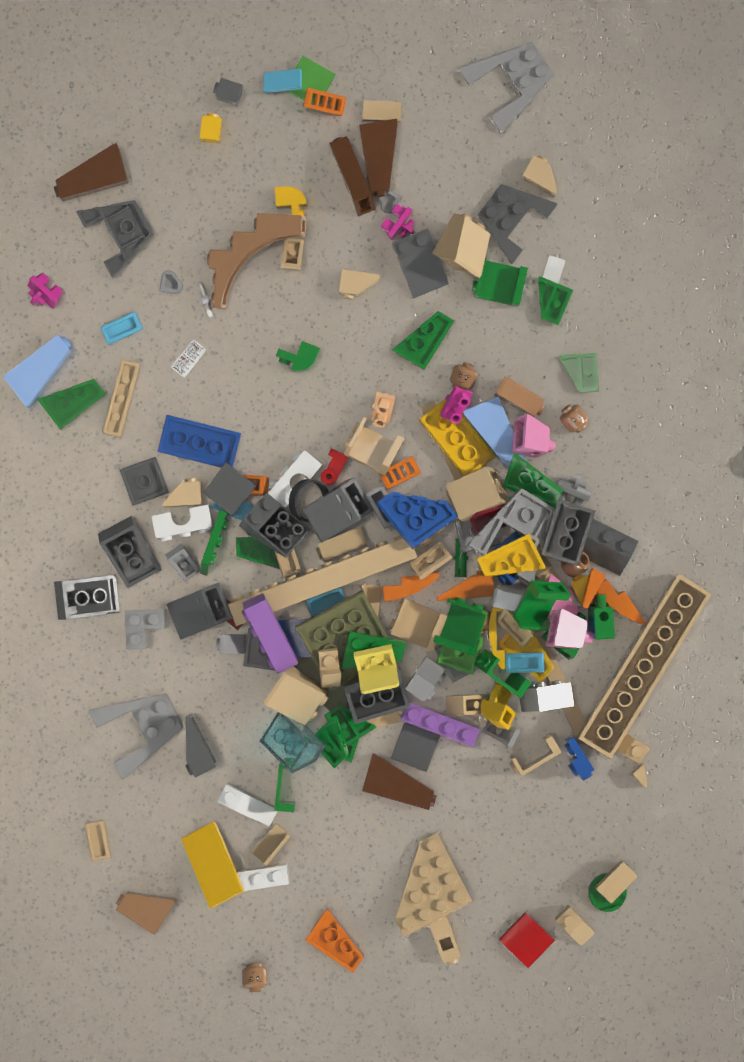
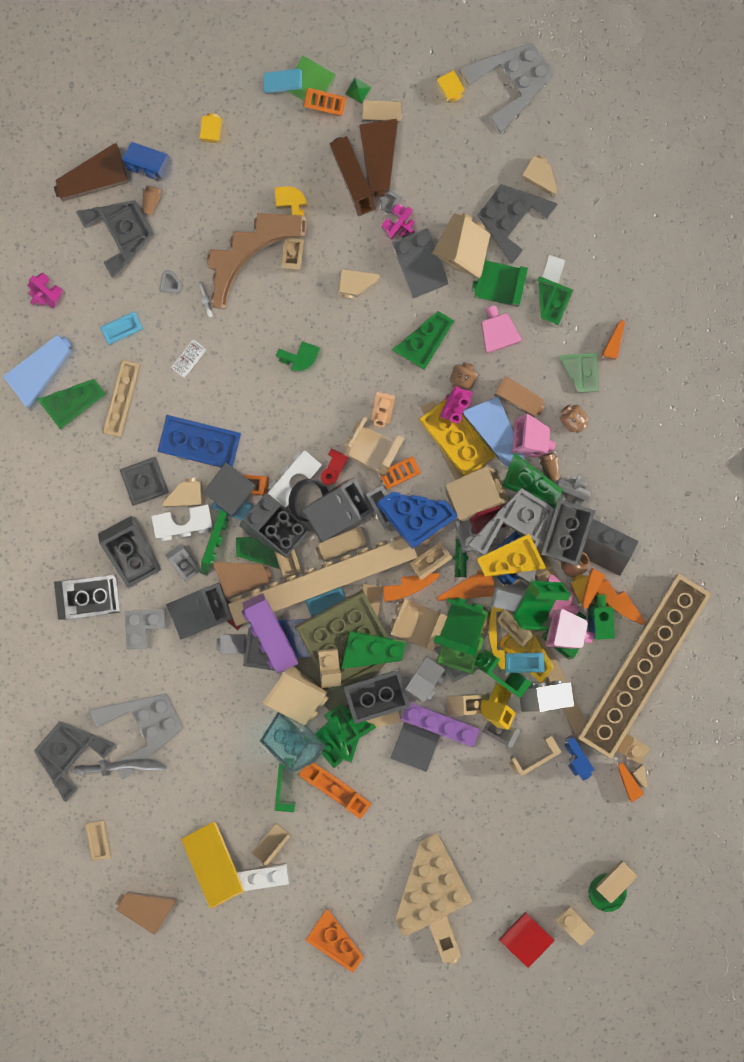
dark grey slope [185,714,218,778] -> none
dark grey brick [213,78,244,106] -> none
white slope [217,783,277,826] -> none
medium nougat head [242,964,267,992] -> none
light yellow bracket [354,644,399,694] -> none
reddish brown slope [362,753,437,810] -> none
none -> dark grey wing [34,721,115,802]
none -> flat silver sword [74,759,167,776]
none -> blue slope [122,141,169,180]
none -> medium nougat cone [142,185,162,215]
none -> medium nougat slope [214,562,272,599]
none -> orange slope [298,759,372,819]
none -> green slope [345,78,371,104]
none -> yellow brick [436,70,465,103]
none -> bright pink torso [481,305,522,354]
none -> medium nougat cone [539,452,560,482]
none -> orange slope [601,320,625,360]
none -> orange slope [617,762,644,803]

